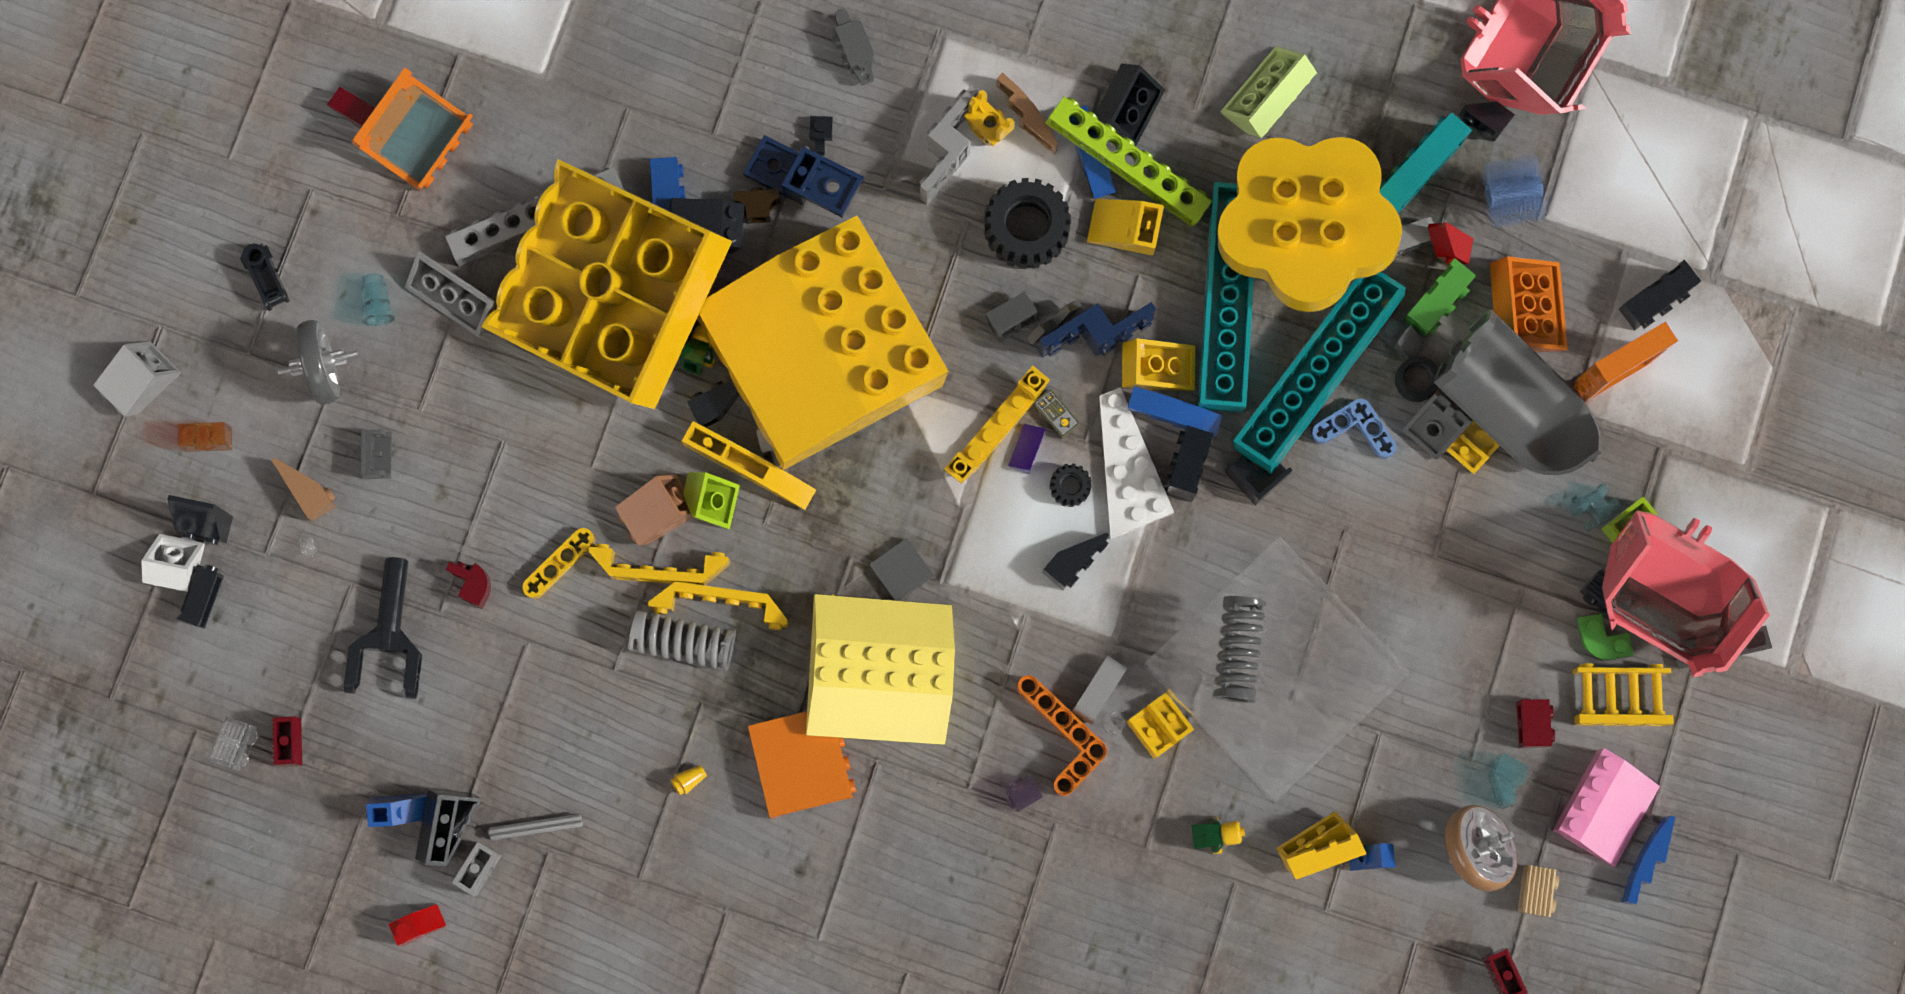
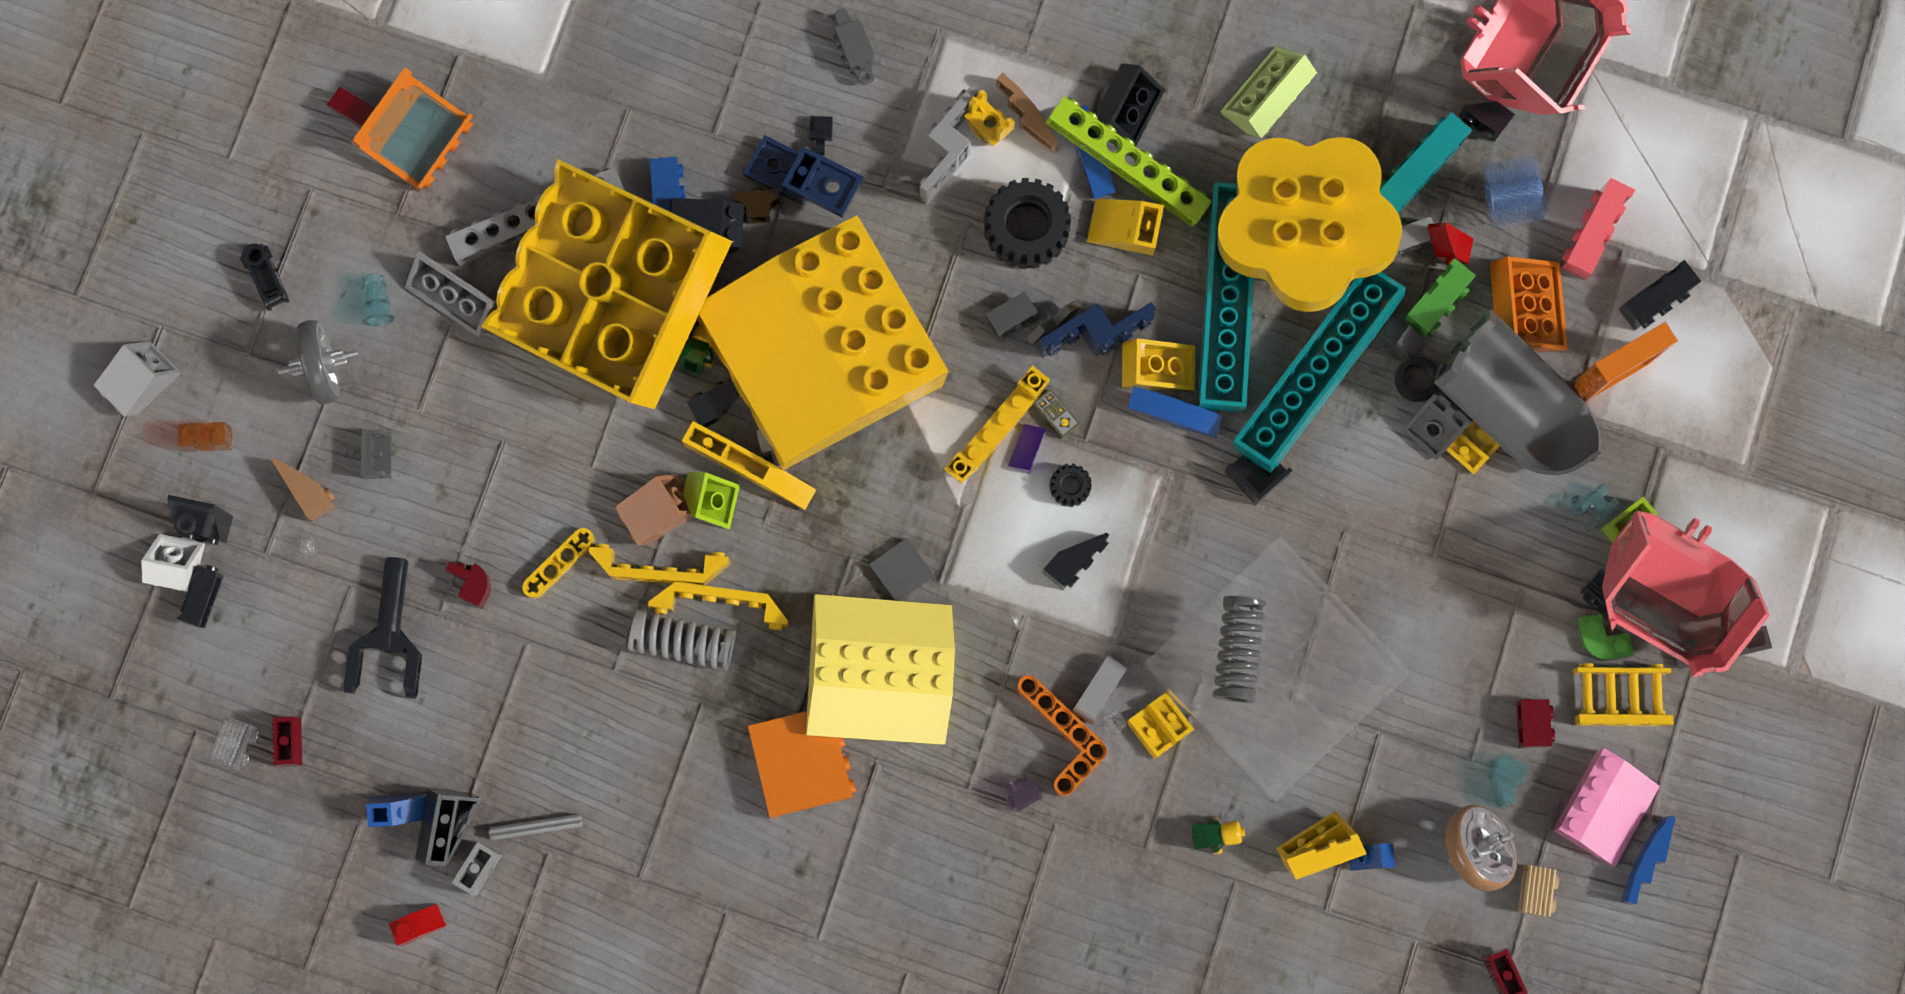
yellow cone [670,765,707,796] -> none
white wing [1099,387,1174,539] -> none
black wedge [1163,425,1214,502] -> none
medium blue beam [1311,399,1396,459] -> none
none -> coral wedge [1562,178,1635,280]

